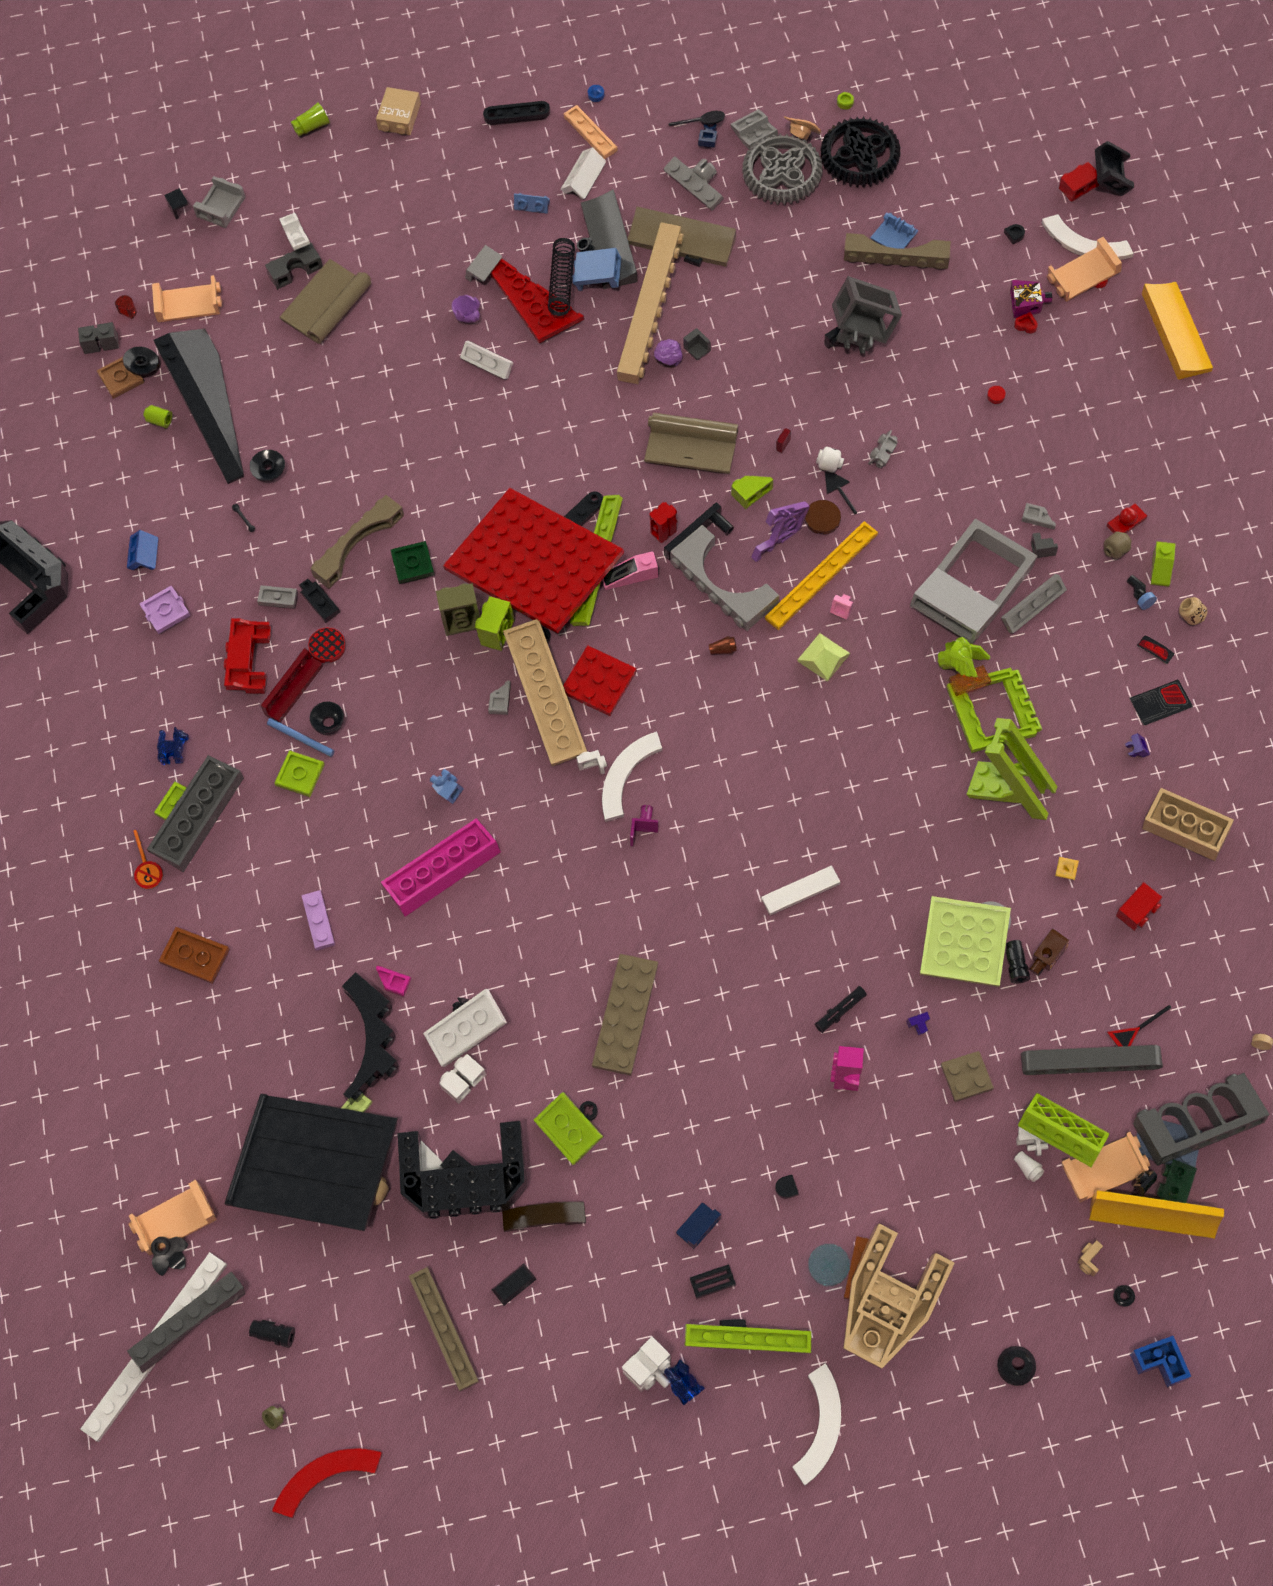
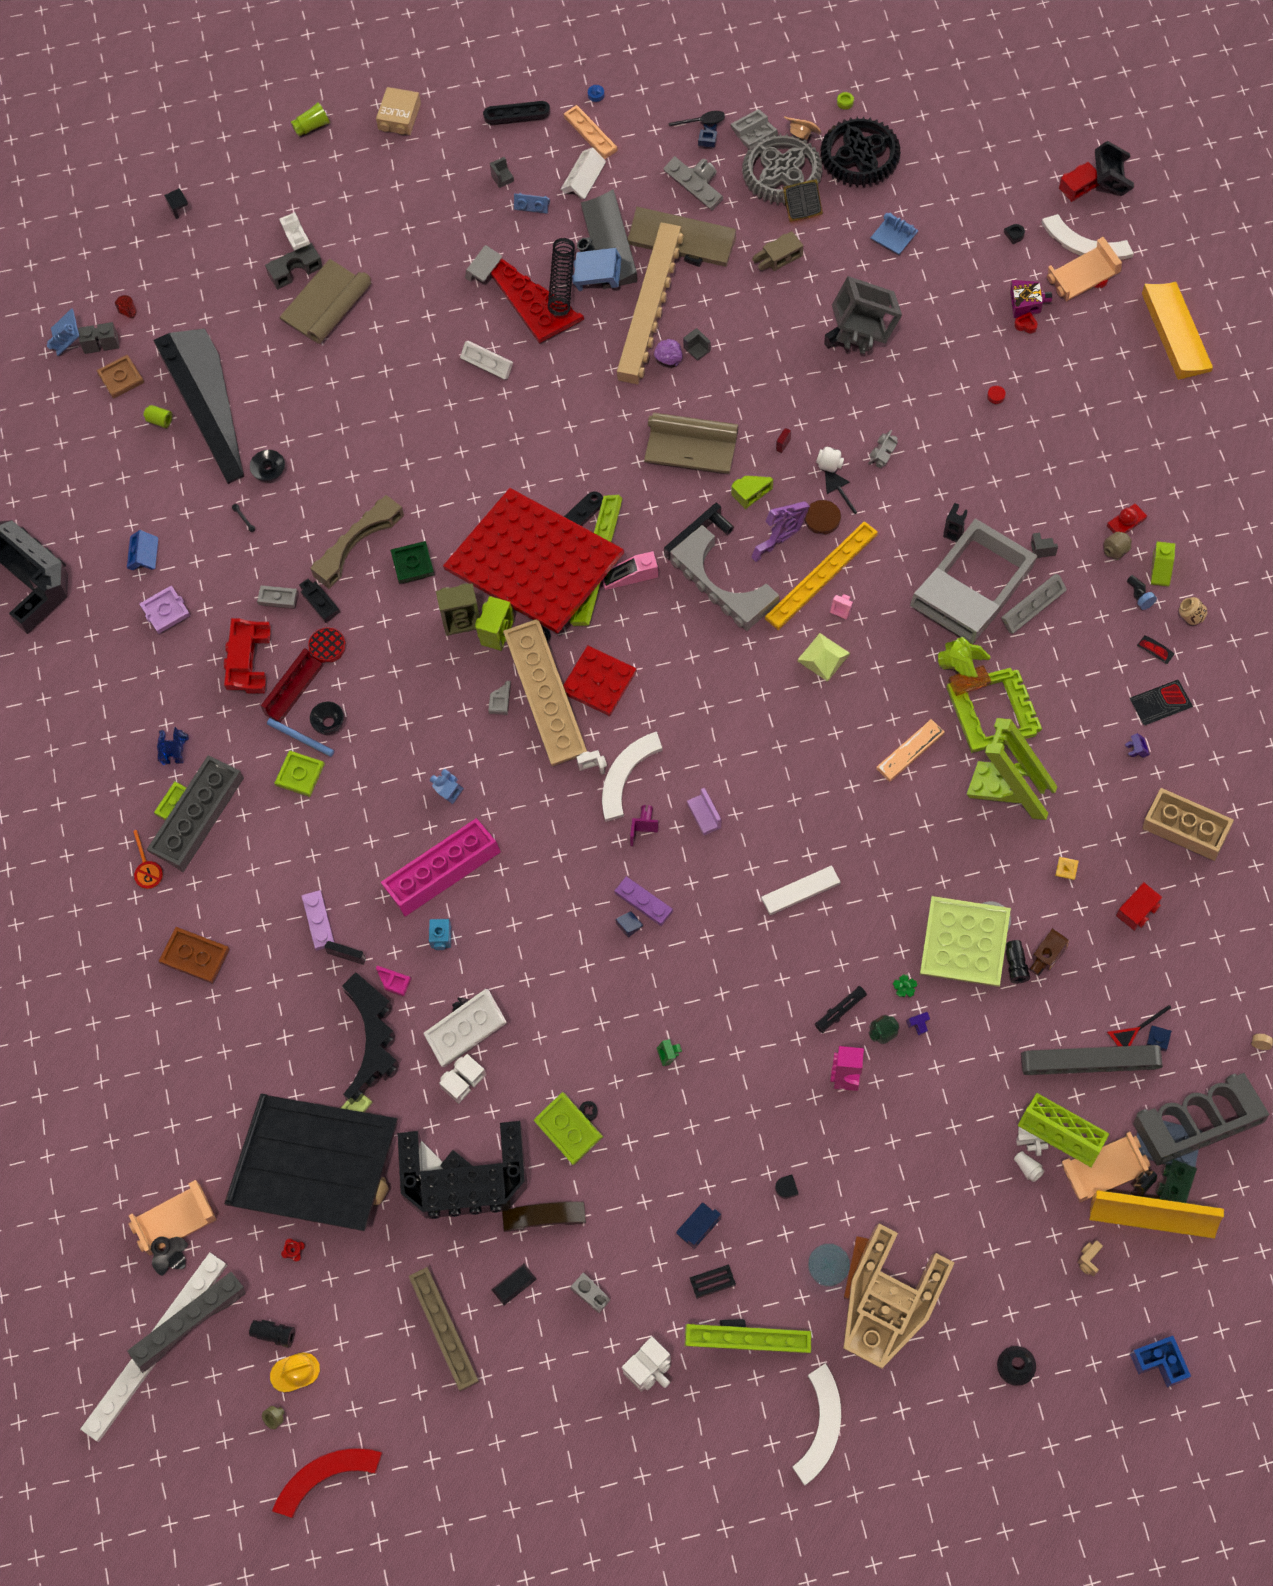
black dish [123,346,159,375] -> none
light nougat panel [152,275,222,322] -> none
light grey panel [193,176,246,228] -> none
medium lavender hair [452,295,480,323] -> none
dark tan plate [592,954,658,1076] -> none
red brick [649,502,678,543] -> none
clear blue animal [664,1360,705,1406] -> none
copper cone [709,636,737,655] -> none
dark tan arch [844,233,951,269] -> none
dark tan plate [941,1051,994,1102] -> none
light grey tile [1022,503,1056,530] -> none
black plate [1113,1285,1135,1307] -> none
none -> medium blue hinge [47,308,79,356]
none -> yellow piece [270,1353,320,1392]
none -> red plate [281,1238,305,1262]
none -> black tile [324,941,366,965]
none -> dark azure brick [429,919,451,950]
none -> dark grey panel [490,157,514,188]
none -> light grey leg [570,1272,610,1313]
none -> medium lavender plate [614,876,673,926]
none -> dark blue slope [615,911,643,938]
none -> green tile [656,1039,682,1066]
none -> lavender panel [687,788,721,836]
none -> dark tan hinge [752,231,804,271]
none -> tile [782,179,823,222]
none -> clear green head [868,1015,900,1044]
none -> light nougat tile [877,719,945,782]
none -> green plant [893,974,917,998]
none -> black hinge [943,503,968,543]
none -> dark blue plate [1146,1025,1172,1052]

